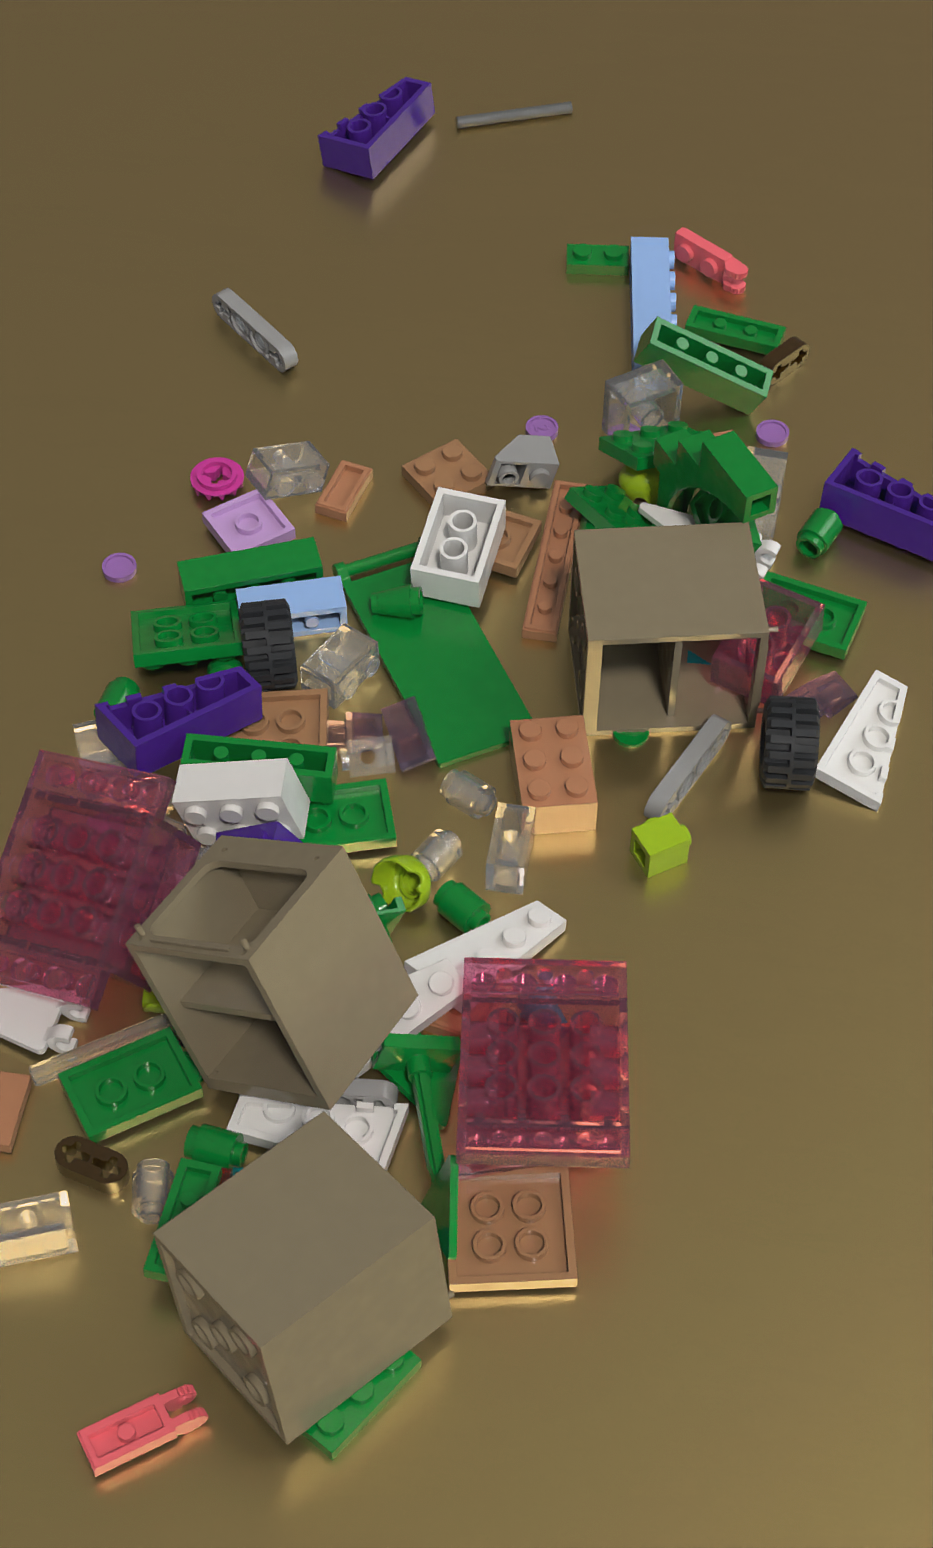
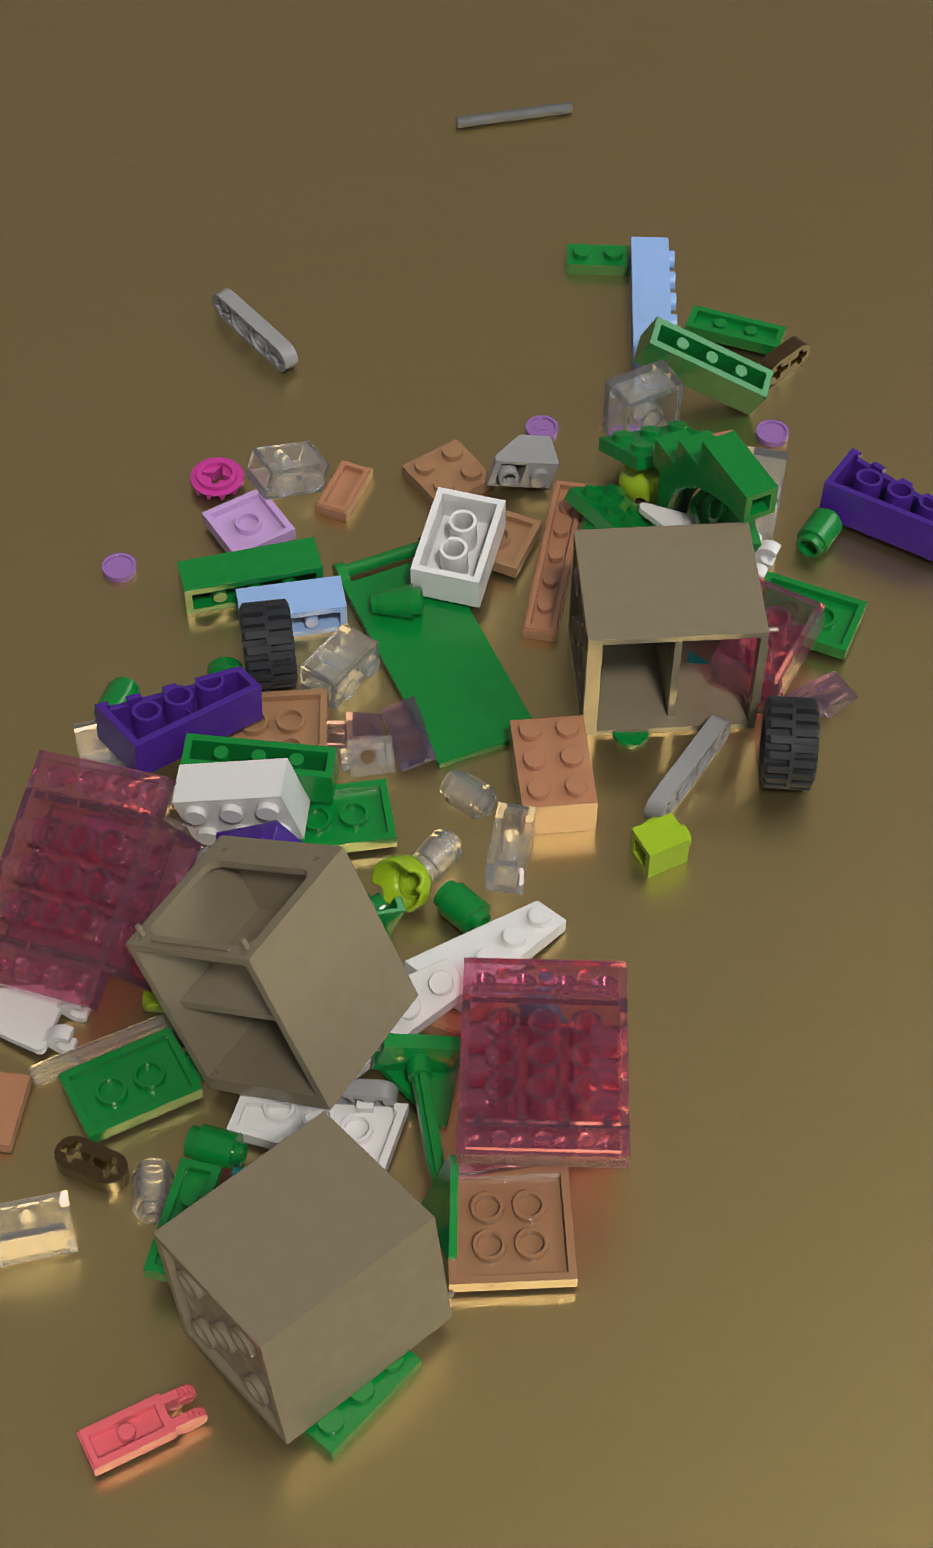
green plate [131,599,244,670] -> none
dark purple wedge [318,77,435,179] -> none
coral hinge [673,227,748,295] -> none
white wing [815,669,908,812] -> none

